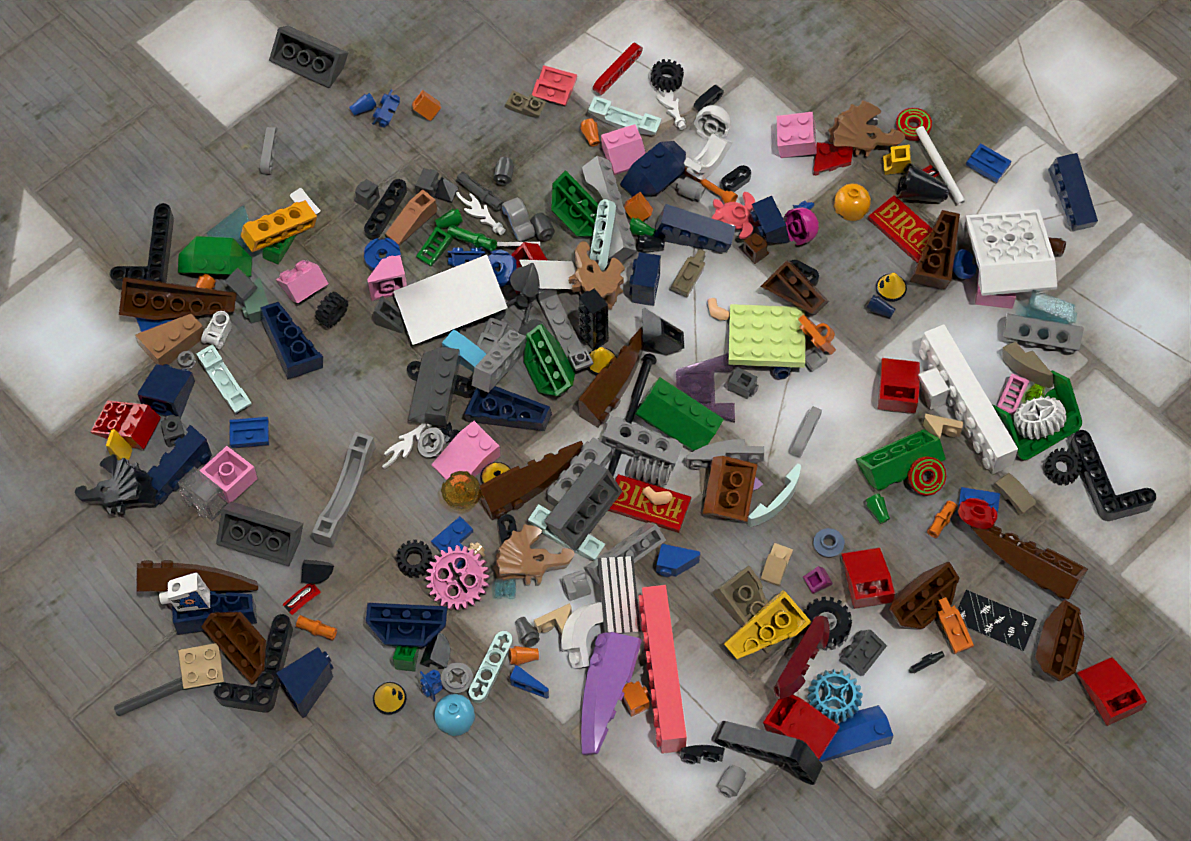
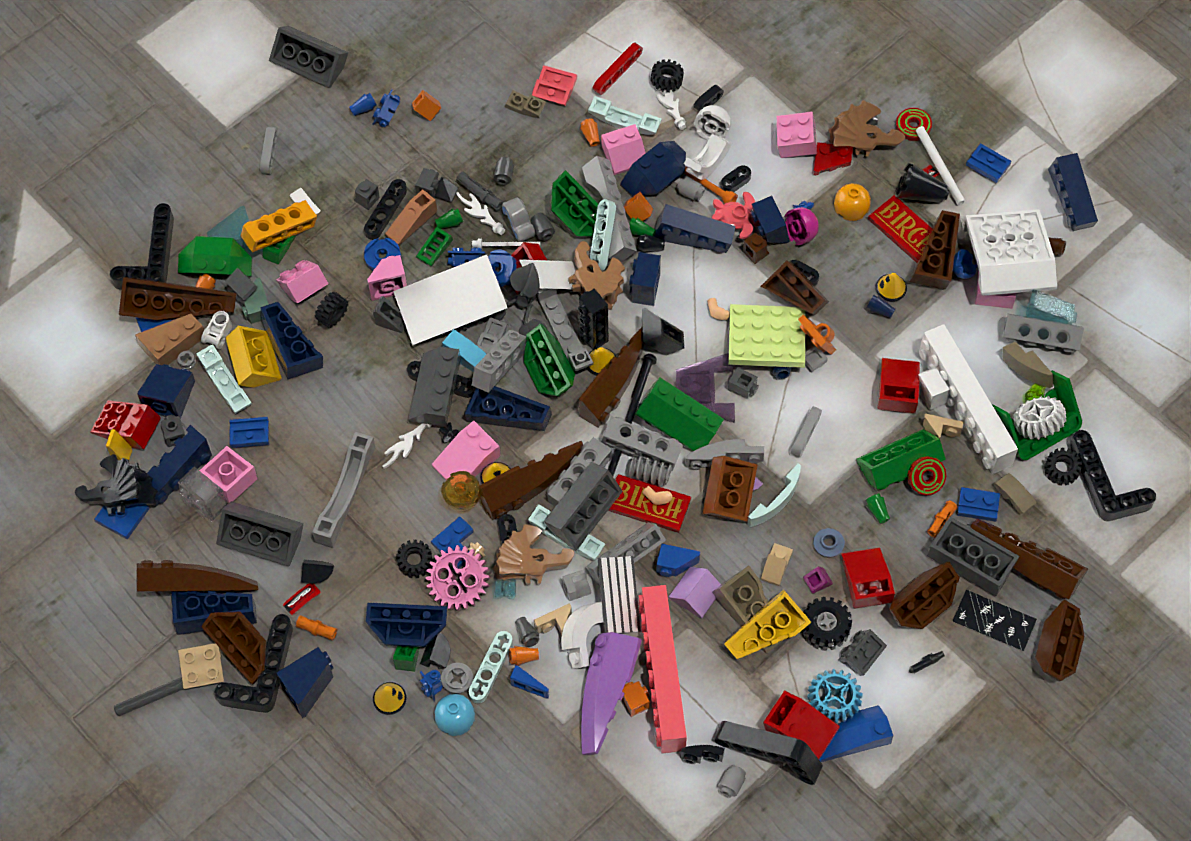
white torso [159,573,210,611] -> none
light grey gear [418,428,446,458] -> none
green pin [447,225,497,251] -> none
dark tan hinge [671,249,706,297] -> none
dark red brick [773,616,830,699] -> none
yellow brick [883,145,912,175] -> none
orange hinge [938,597,974,654] -> none
red tile [958,498,998,529] -> none
bright pink slope [997,374,1029,415] -> none
red slope [1077,657,1147,726] -> none
none -> blue plate [94,504,150,539]
none -> yellow slope [225,325,282,388]
none -> lavender slope [668,567,721,619]
none -> dark grey slope [927,516,1019,596]

